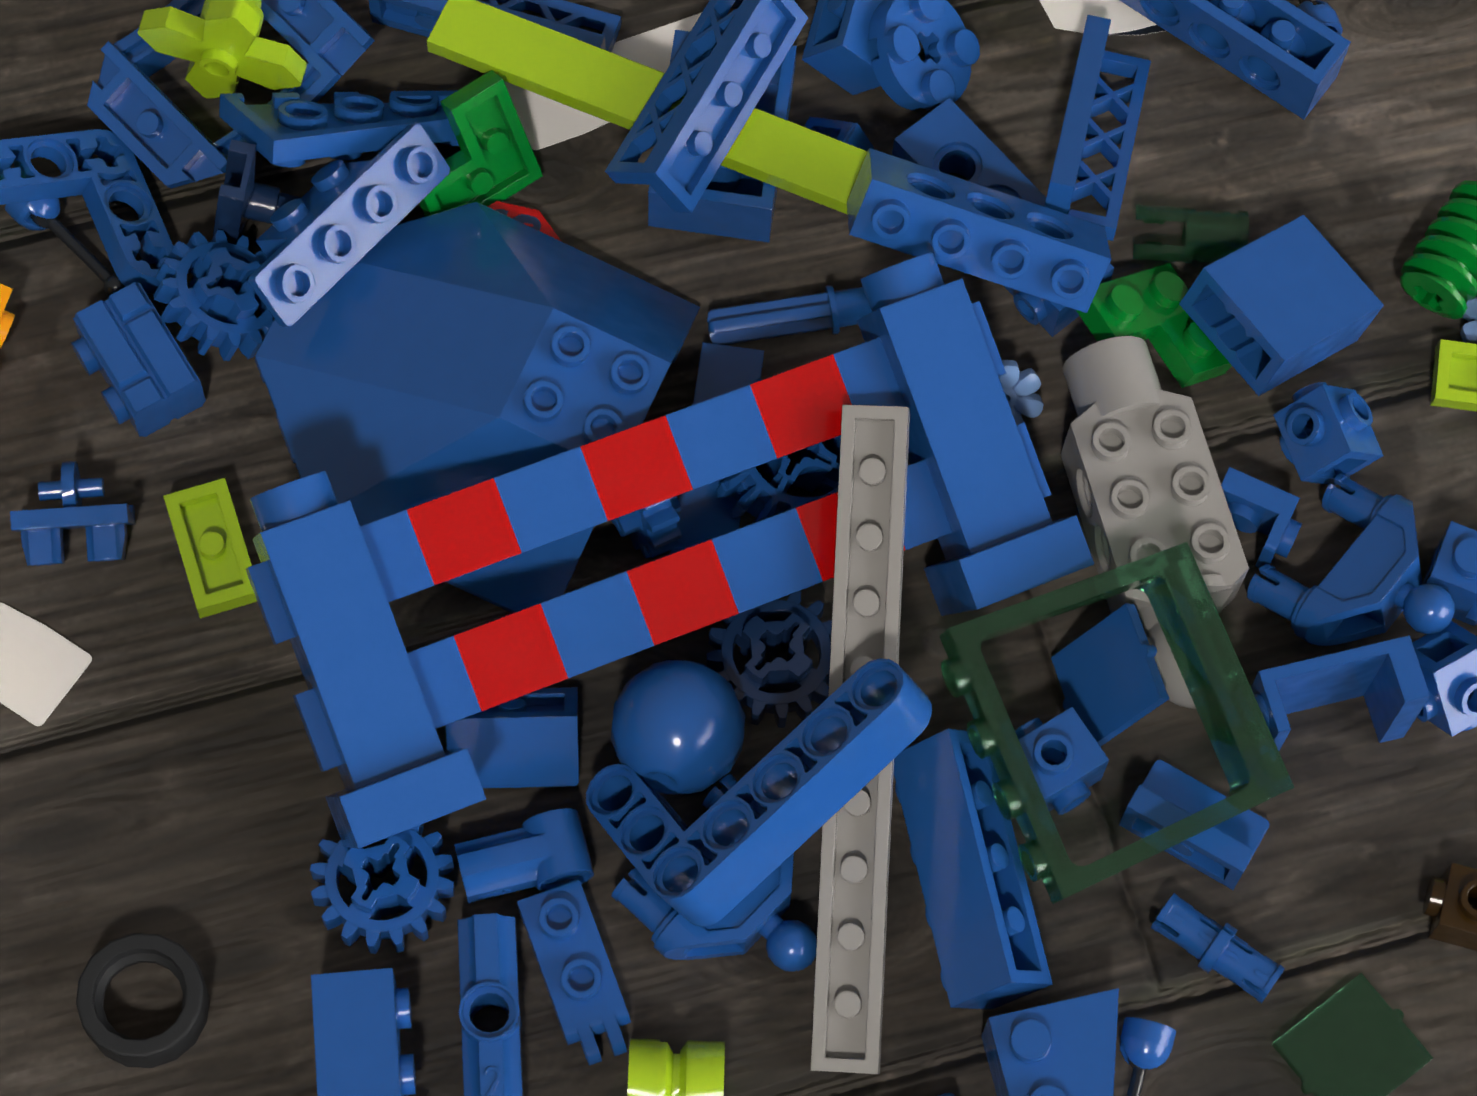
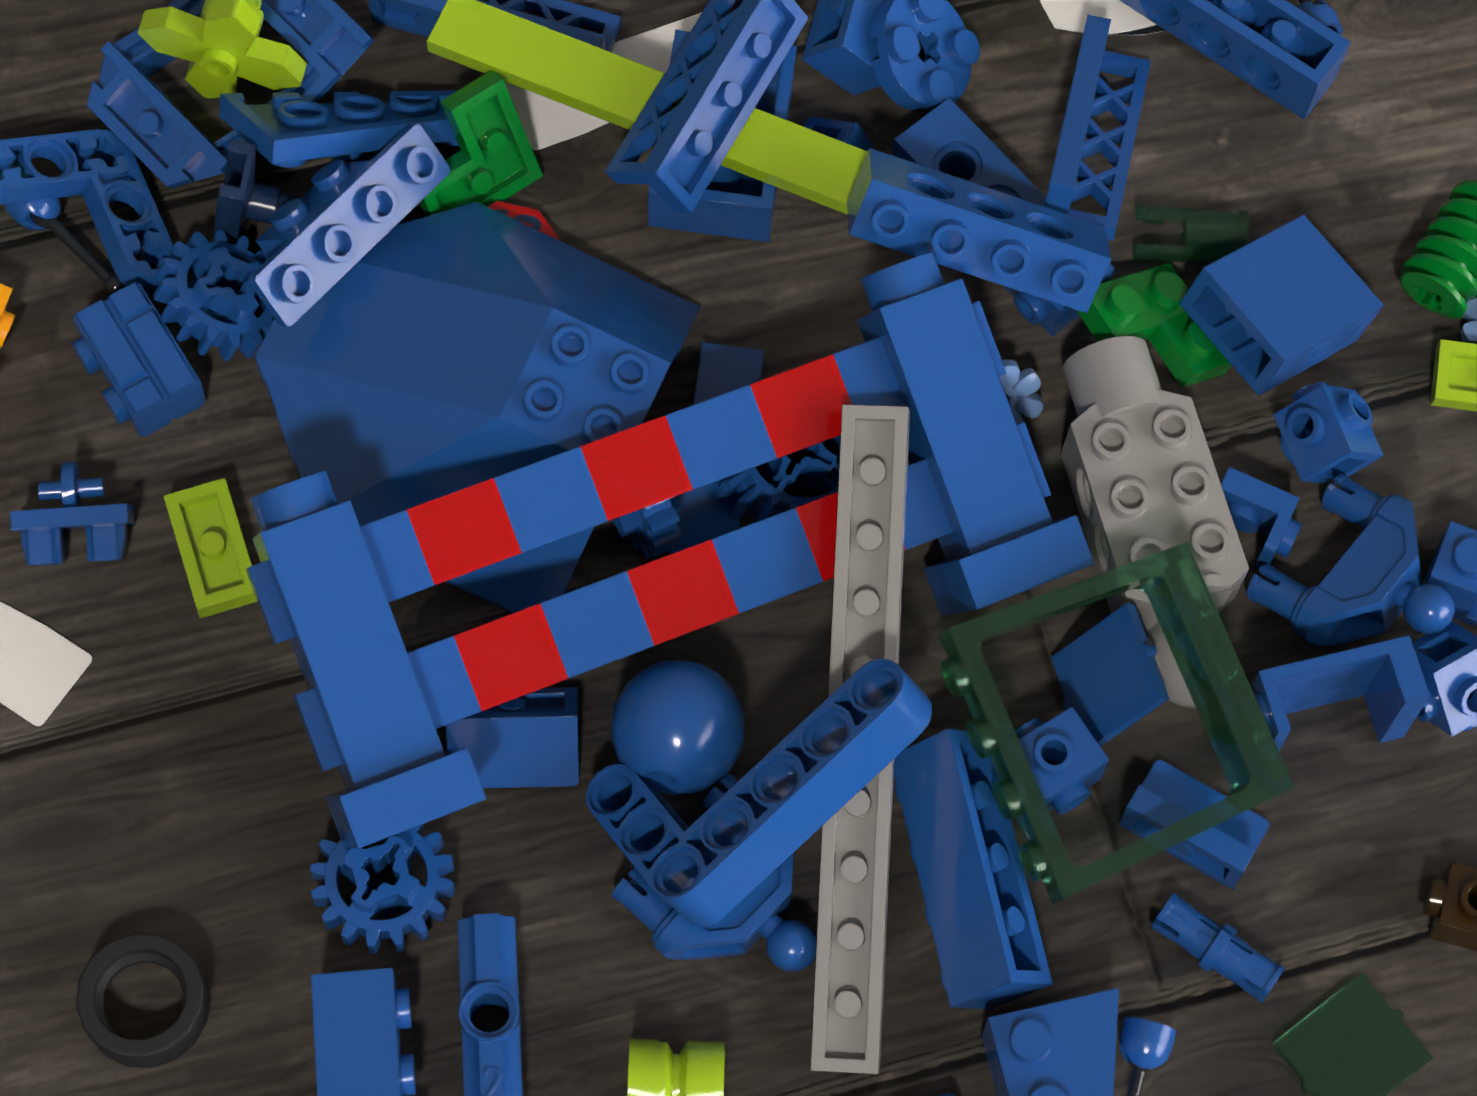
blue piece [454,808,594,903] -> none
blue hinge [517,880,631,1066] -> none
dark blue gear [706,590,832,728] -> none
blue axle [707,285,872,345] -> none

